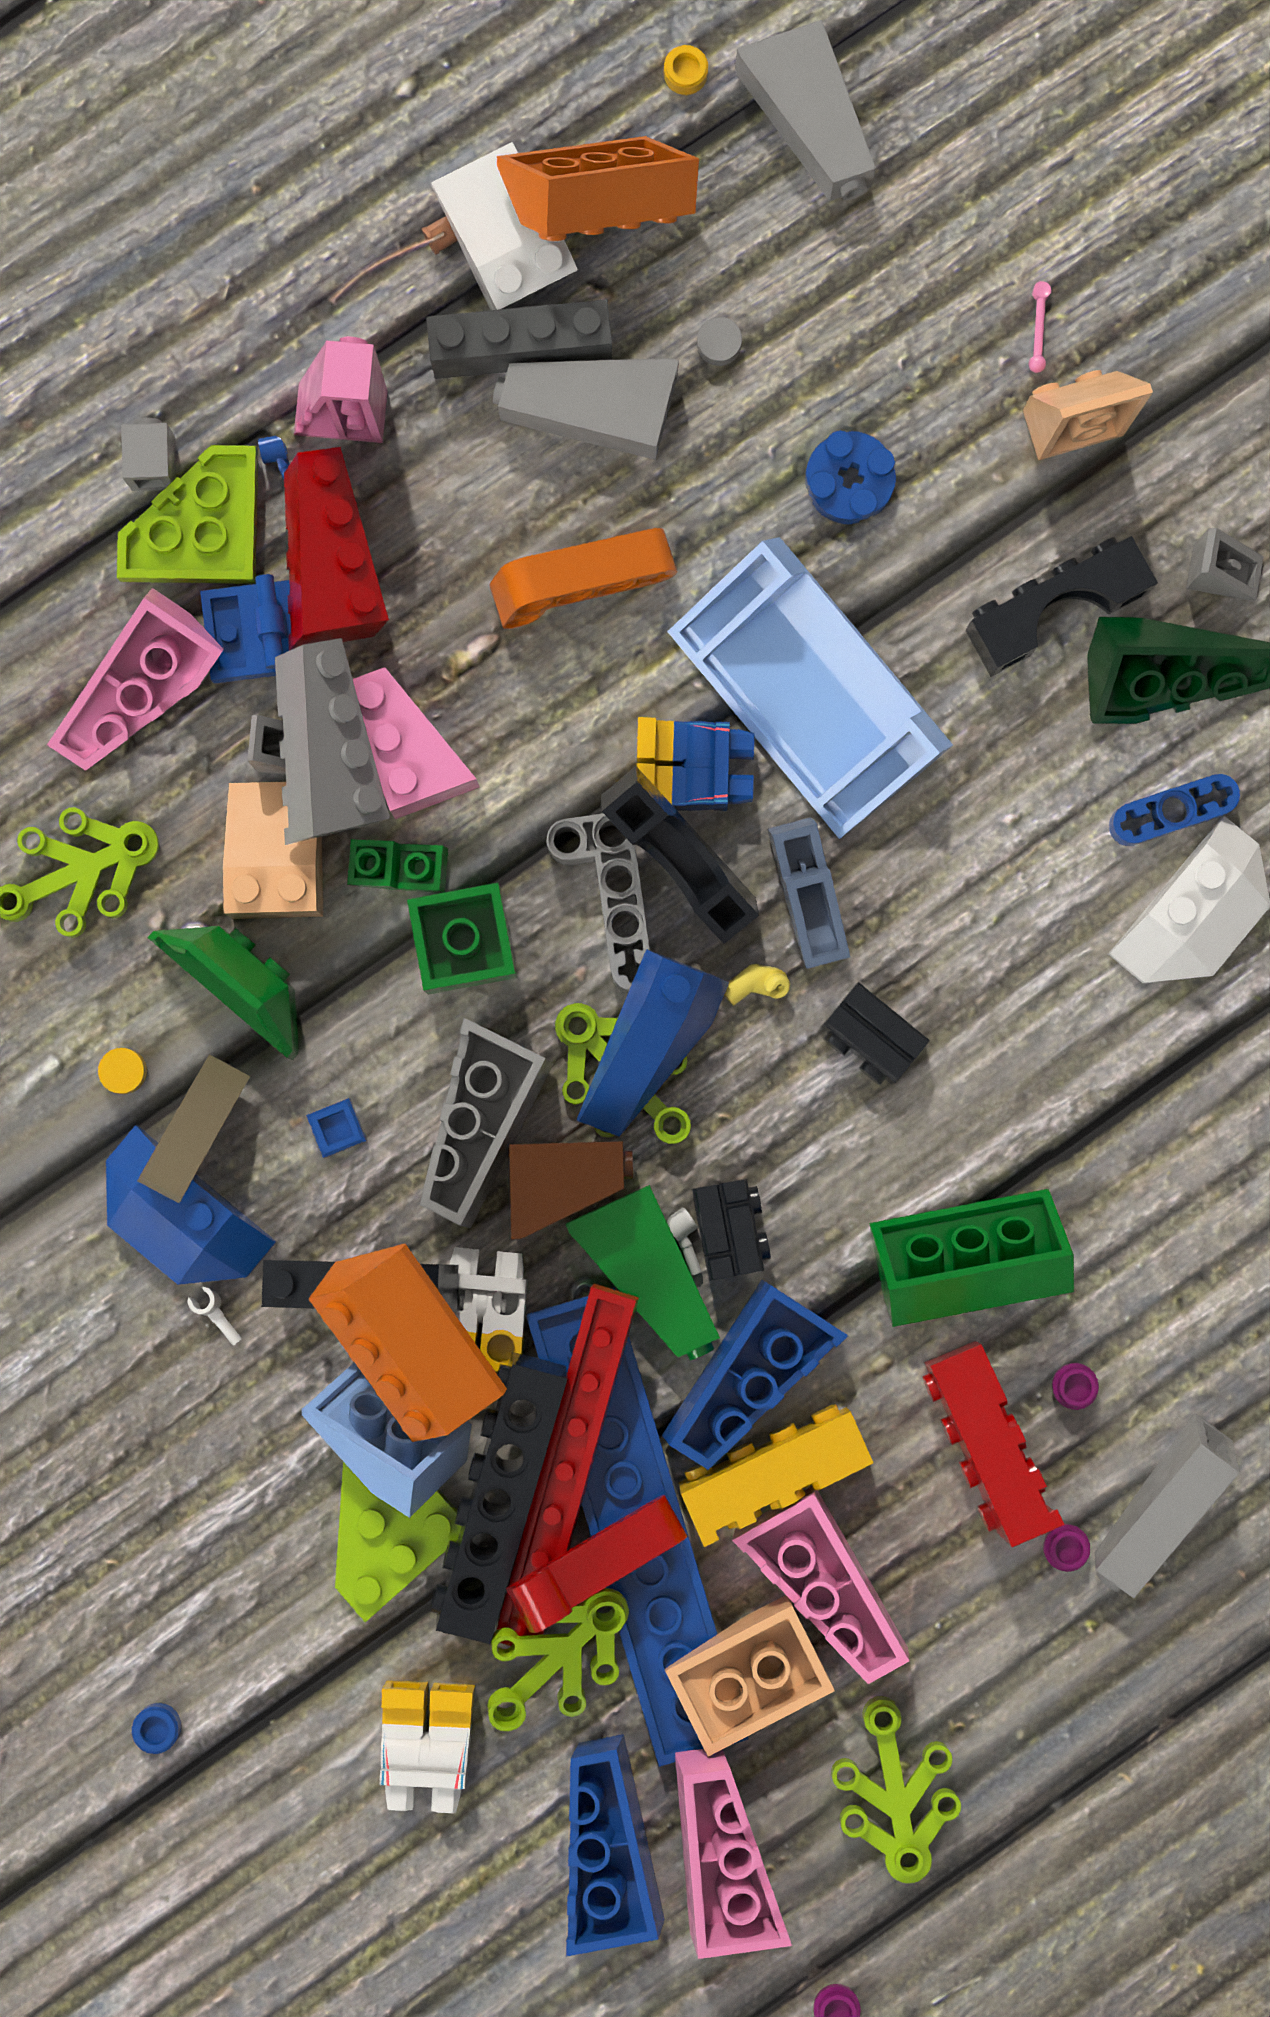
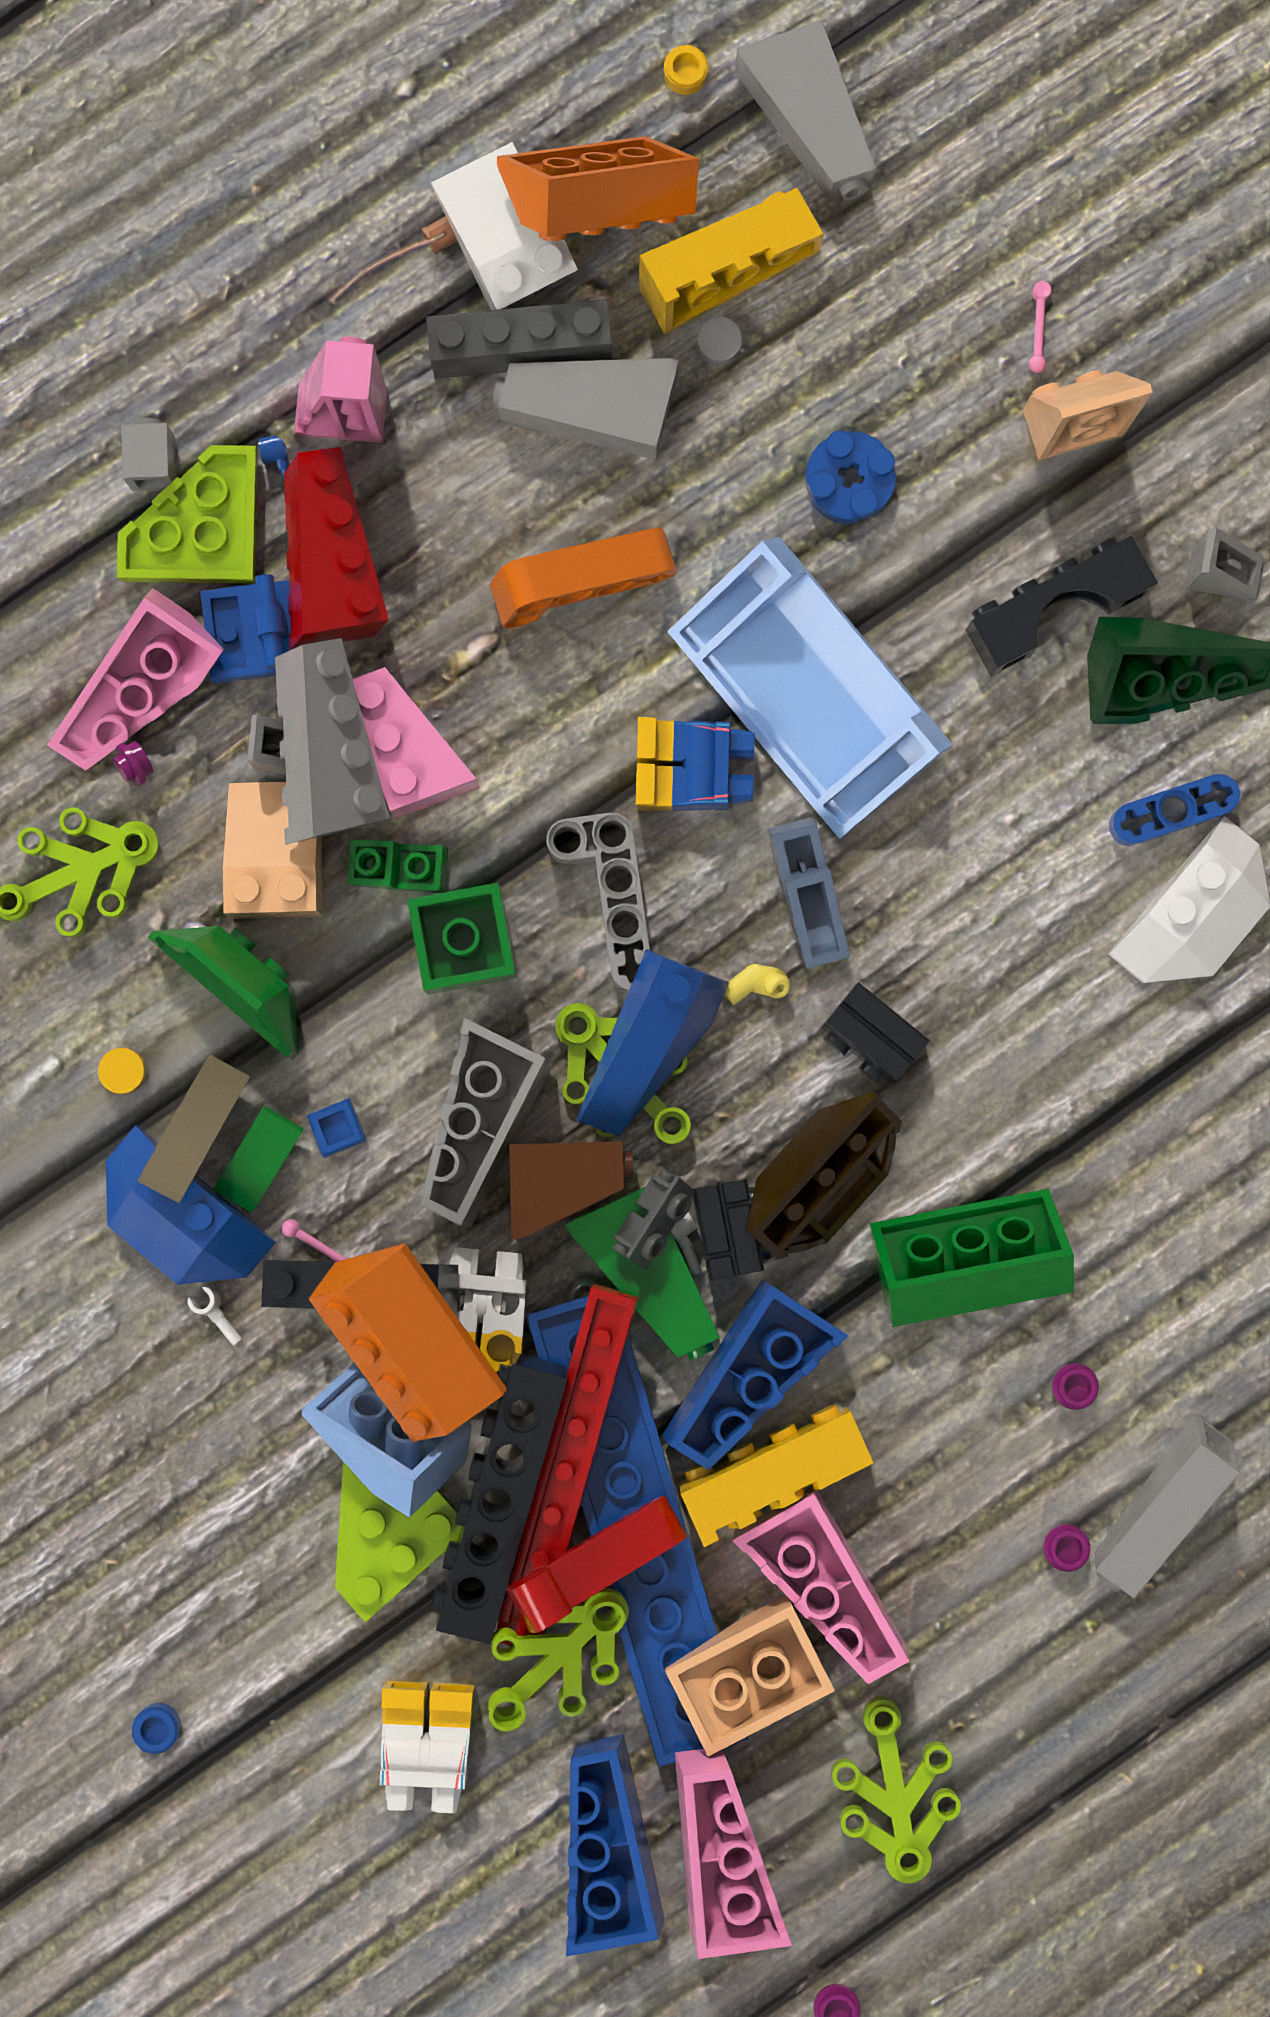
black arch [601,766,759,944] -> none
red wedge [922,1341,1065,1548] -> none
none -> magenta plate [113,741,154,786]
none -> green slope [213,1105,304,1213]
none -> bright pink hinge [282,1219,347,1262]
none -> dark grey hinge [612,1169,696,1271]
none -> yellow wedge [639,188,824,335]
none -> dark brown wedge [746,1092,902,1260]

